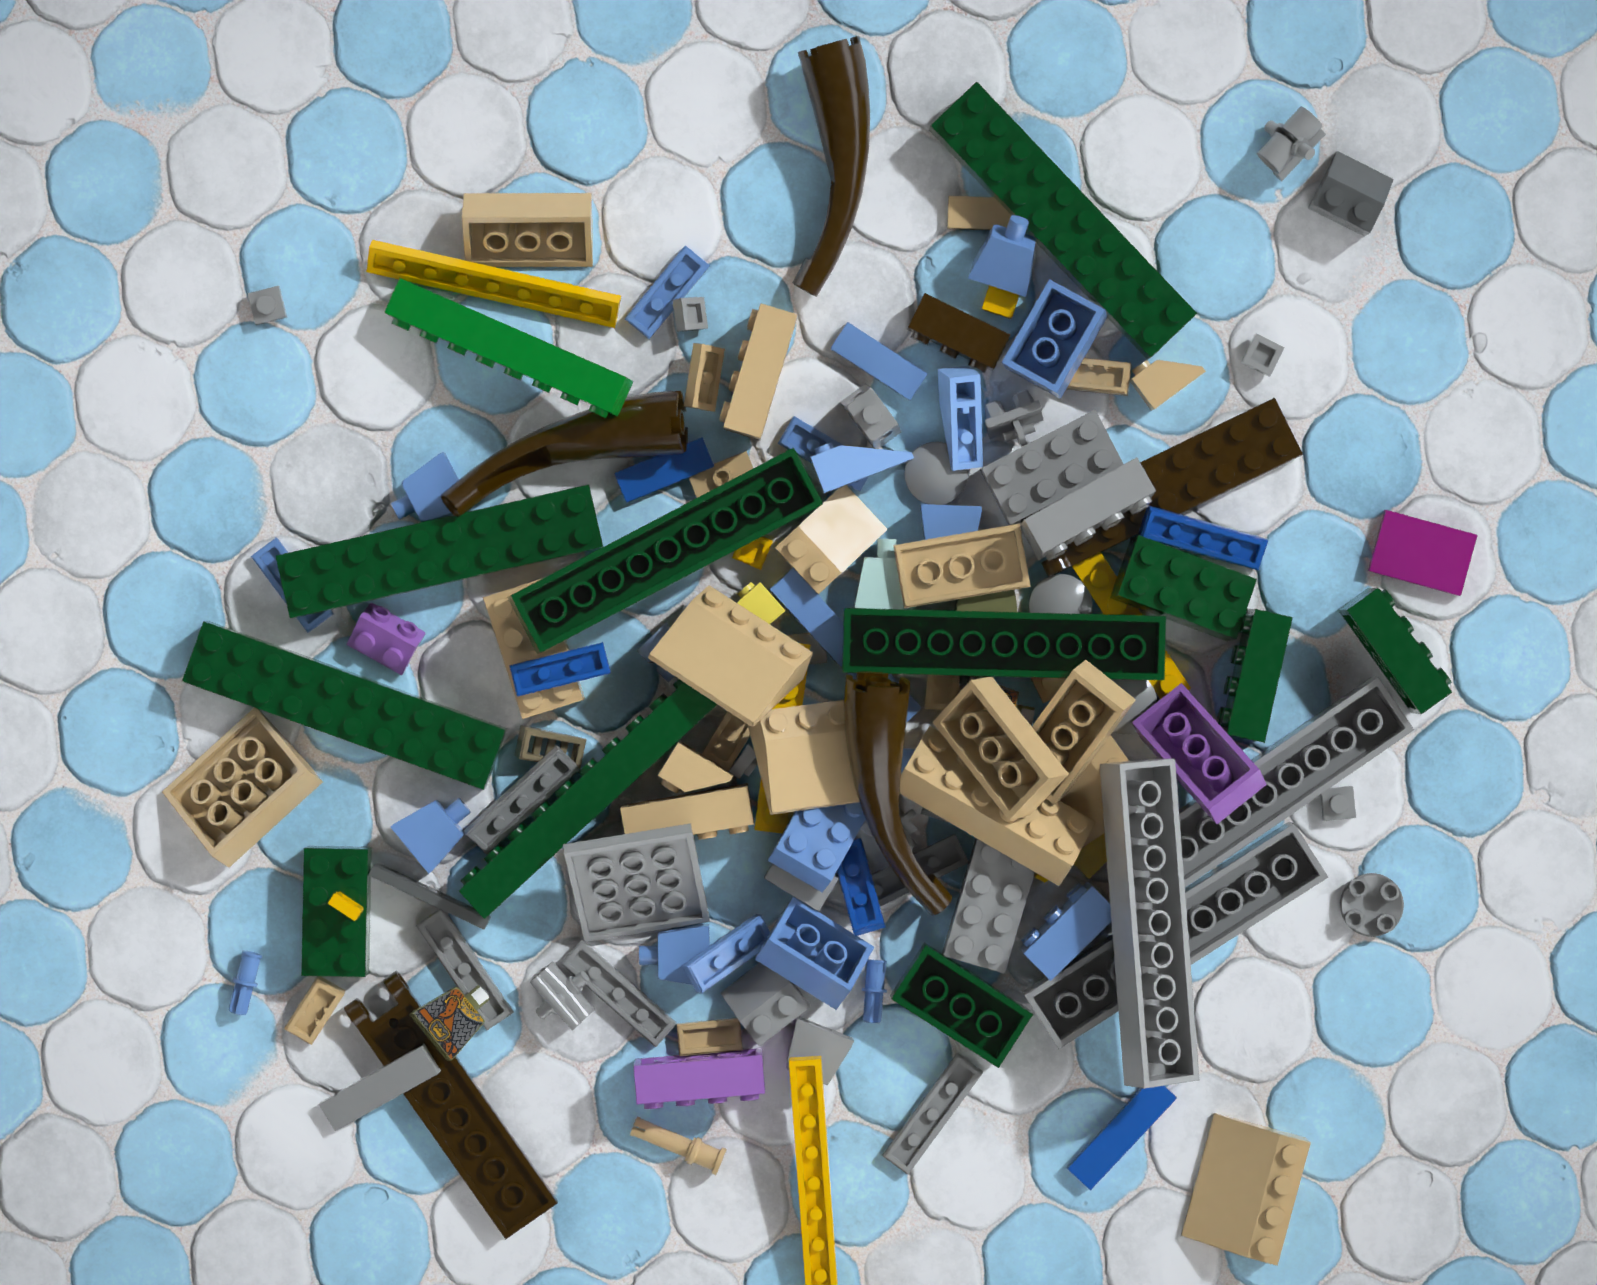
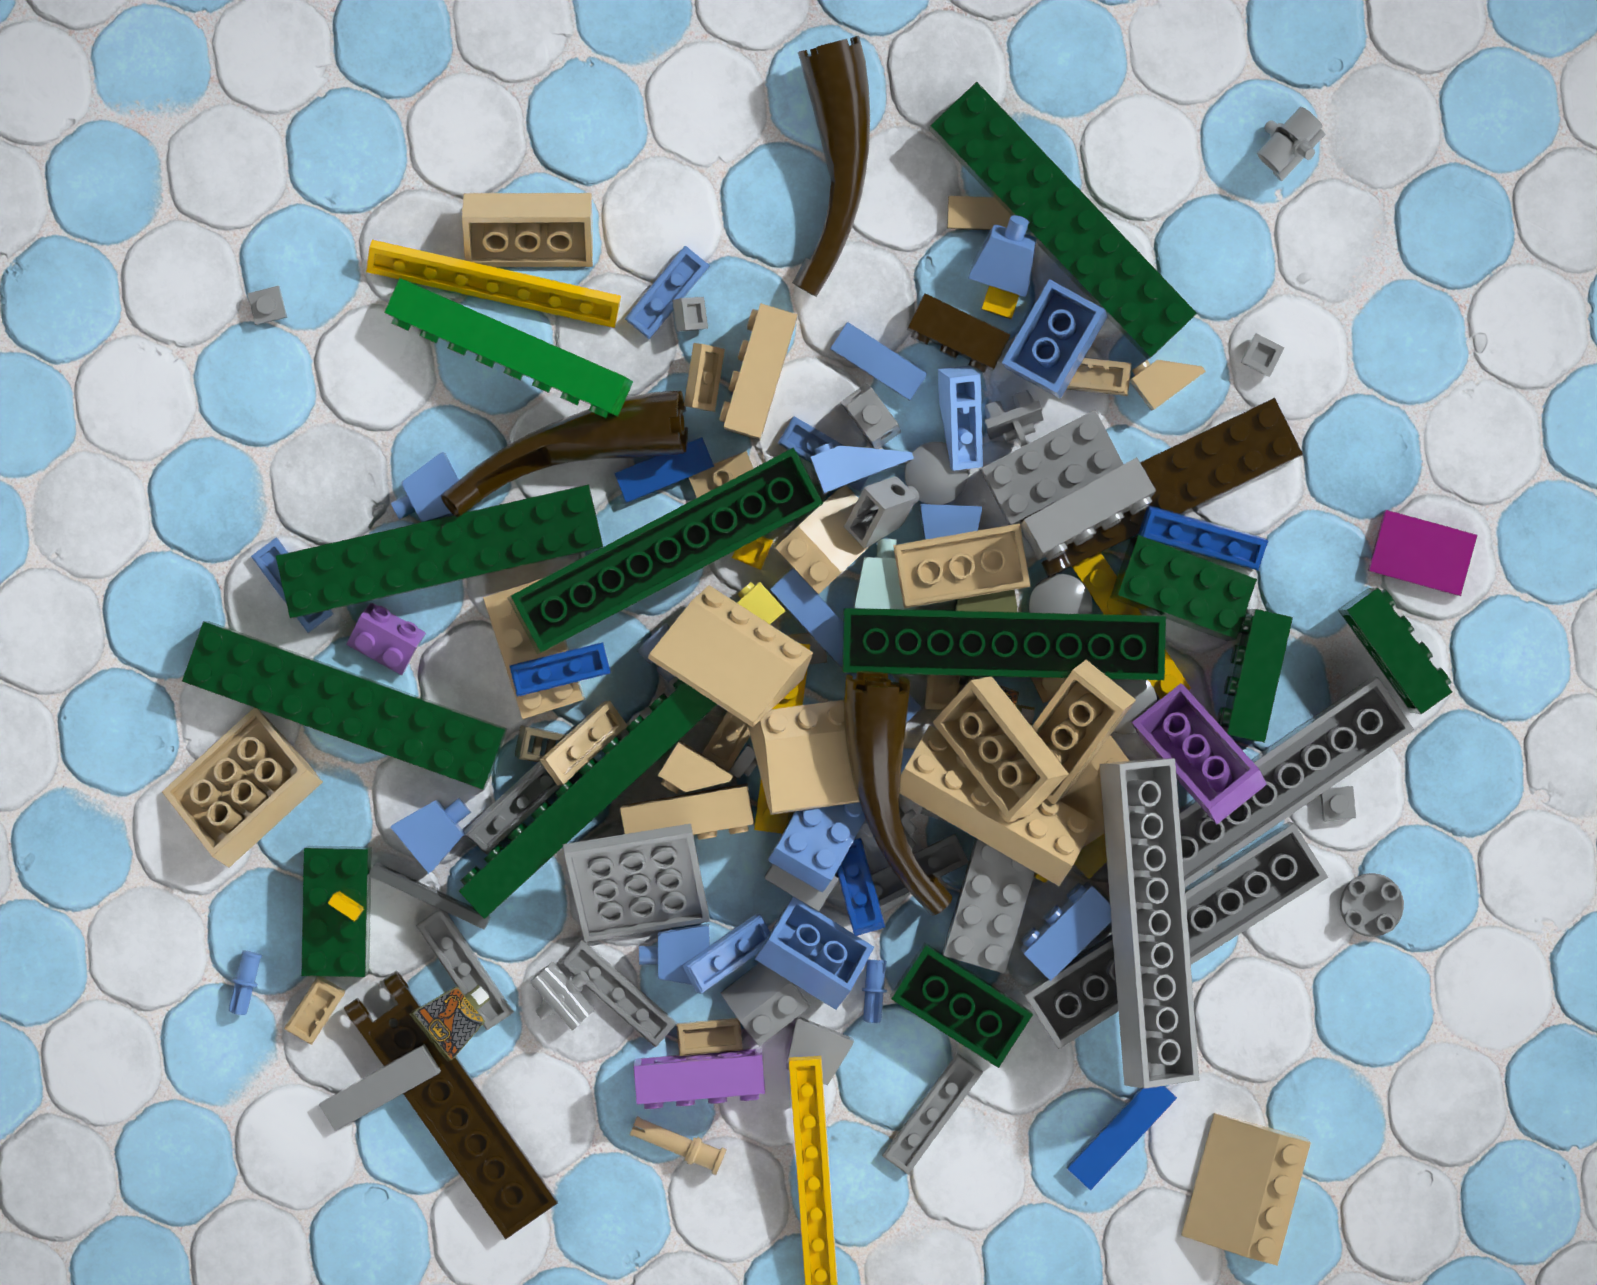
dark grey slope [1308,151,1394,237] -> none
none -> tan plate [540,701,628,785]
none -> light grey torso [844,476,919,549]

